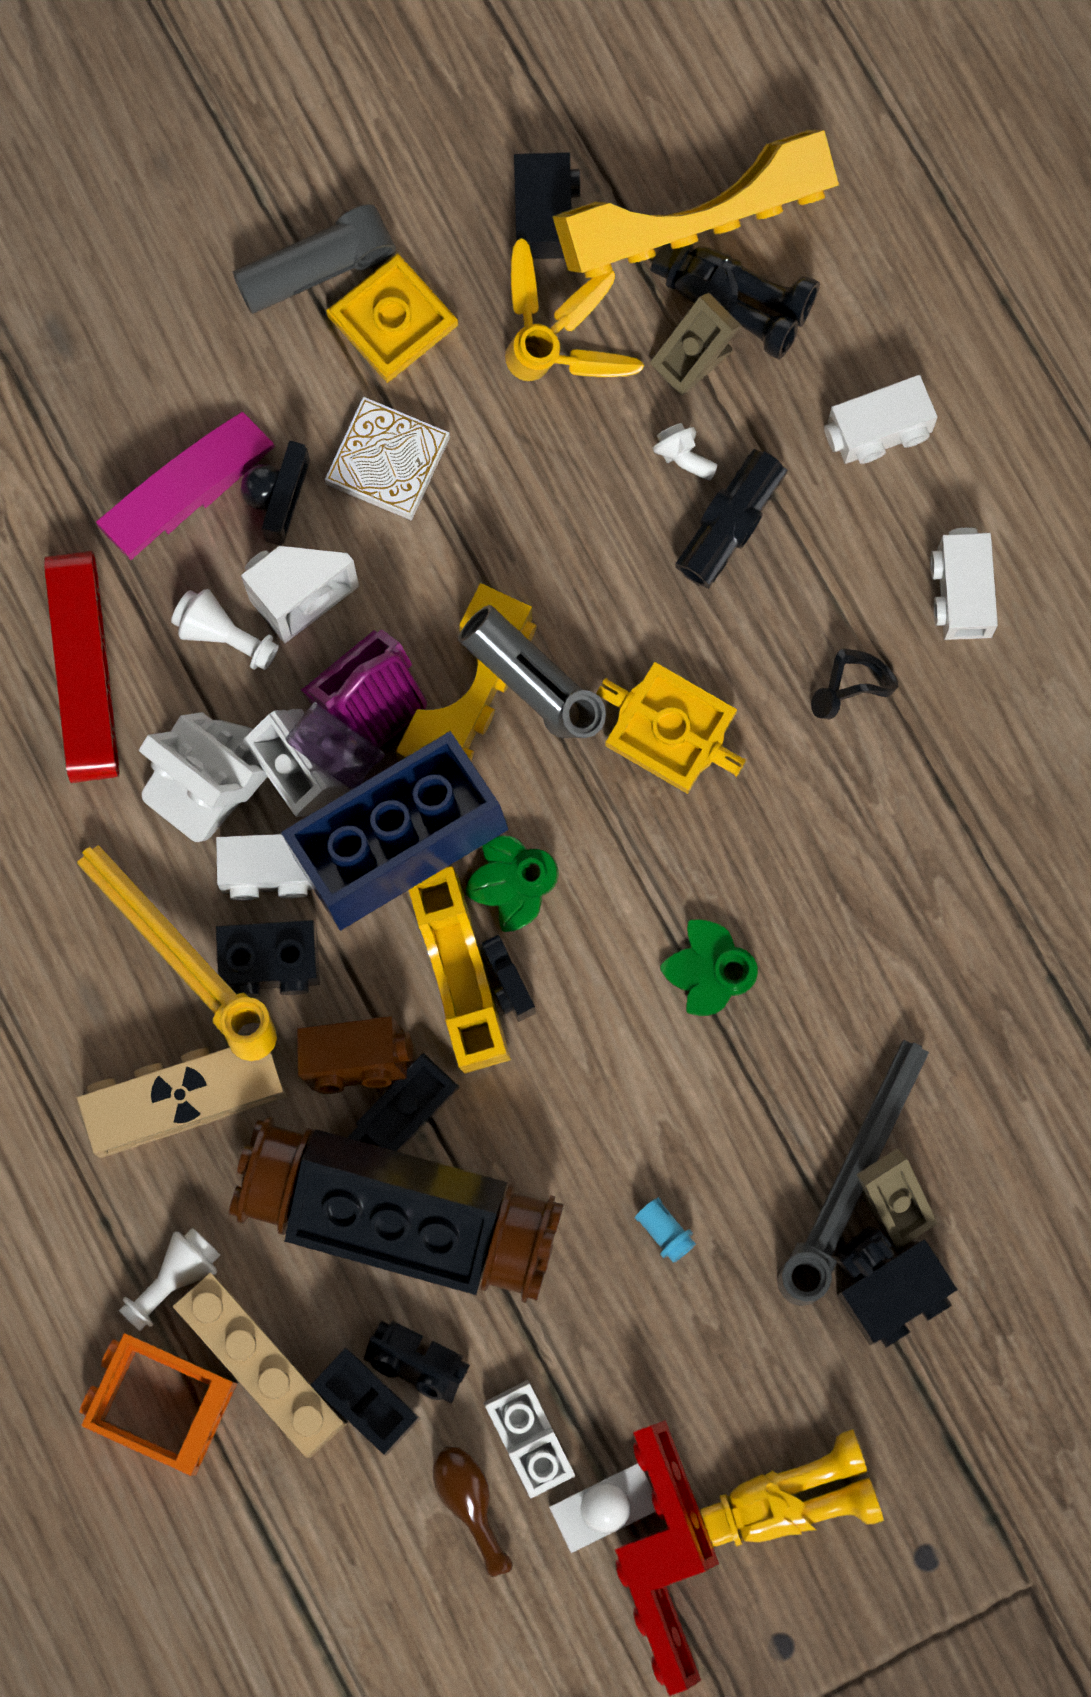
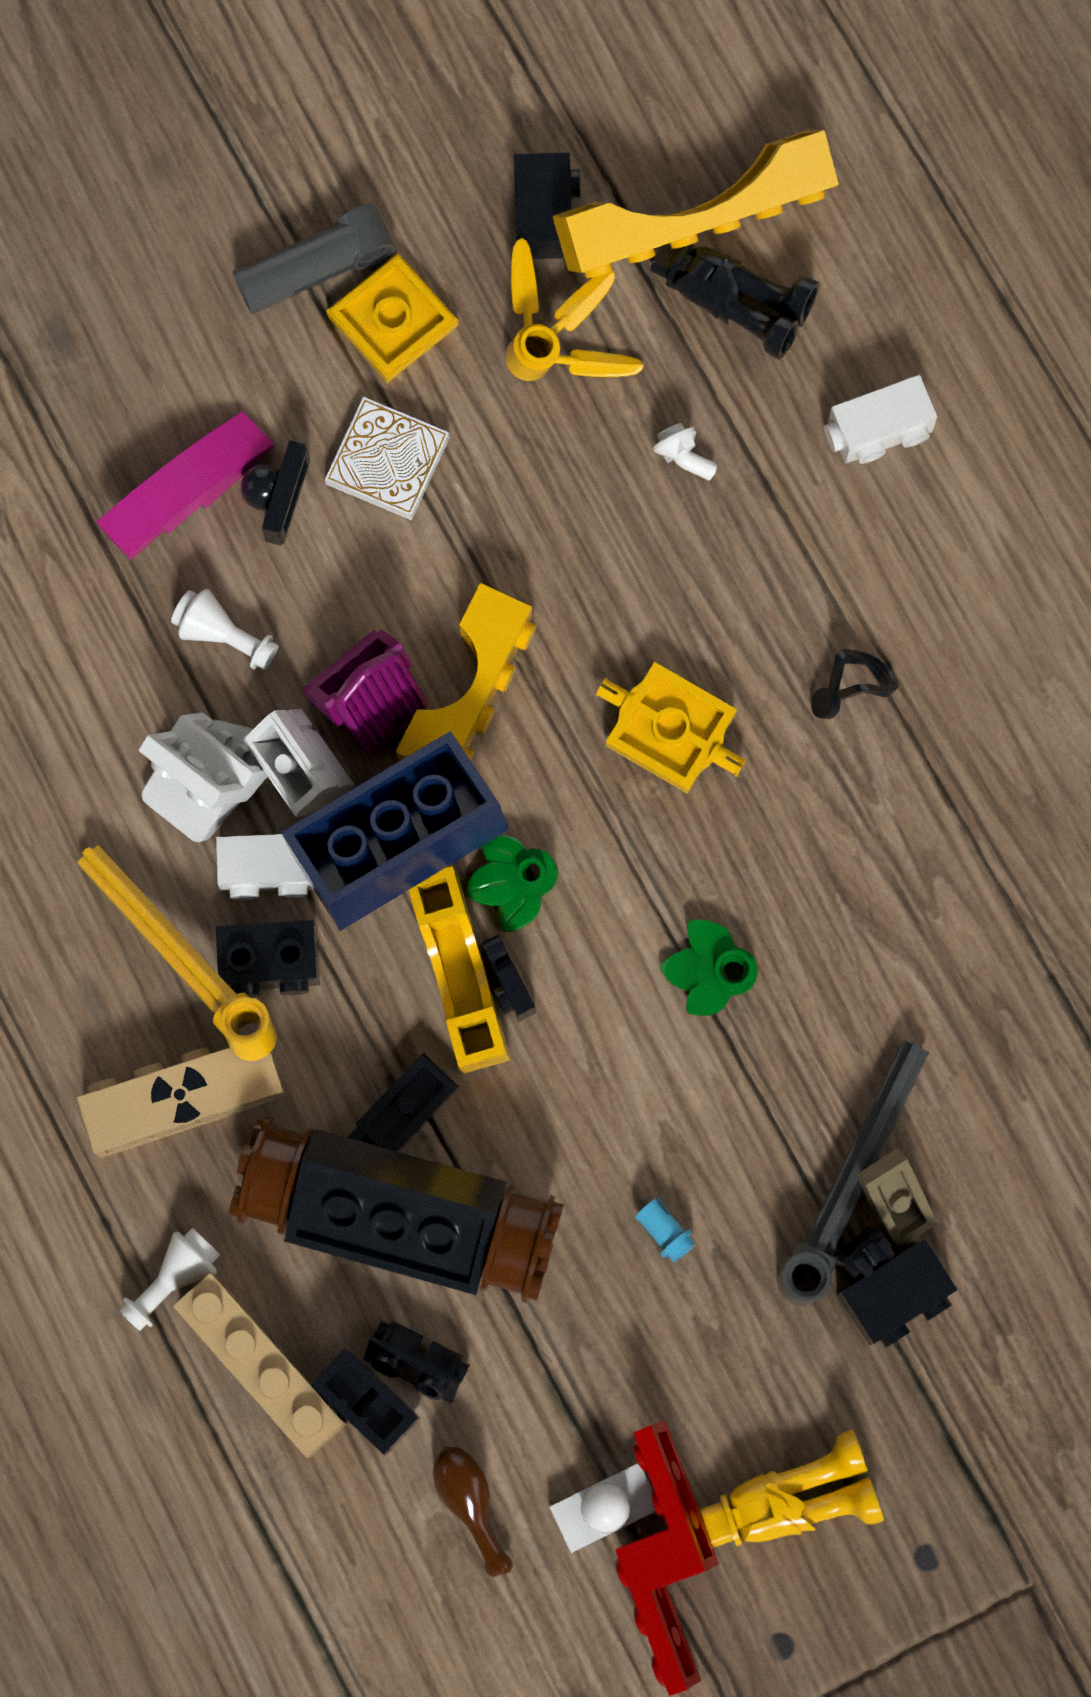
red beam [44,551,120,783] -> none
orange window [79,1333,238,1476] -> none
white slope [241,546,359,644] -> none
clear purple hips [285,701,385,790] -> none
reddish brown brick [297,1016,413,1094] -> none
dark grey piece [458,605,606,738] -> none
white slope [483,1380,575,1499] -> none
dark tan slope [650,293,742,395] -> none
black piece [675,449,788,589] -> none
white brick [930,528,998,640] -> none

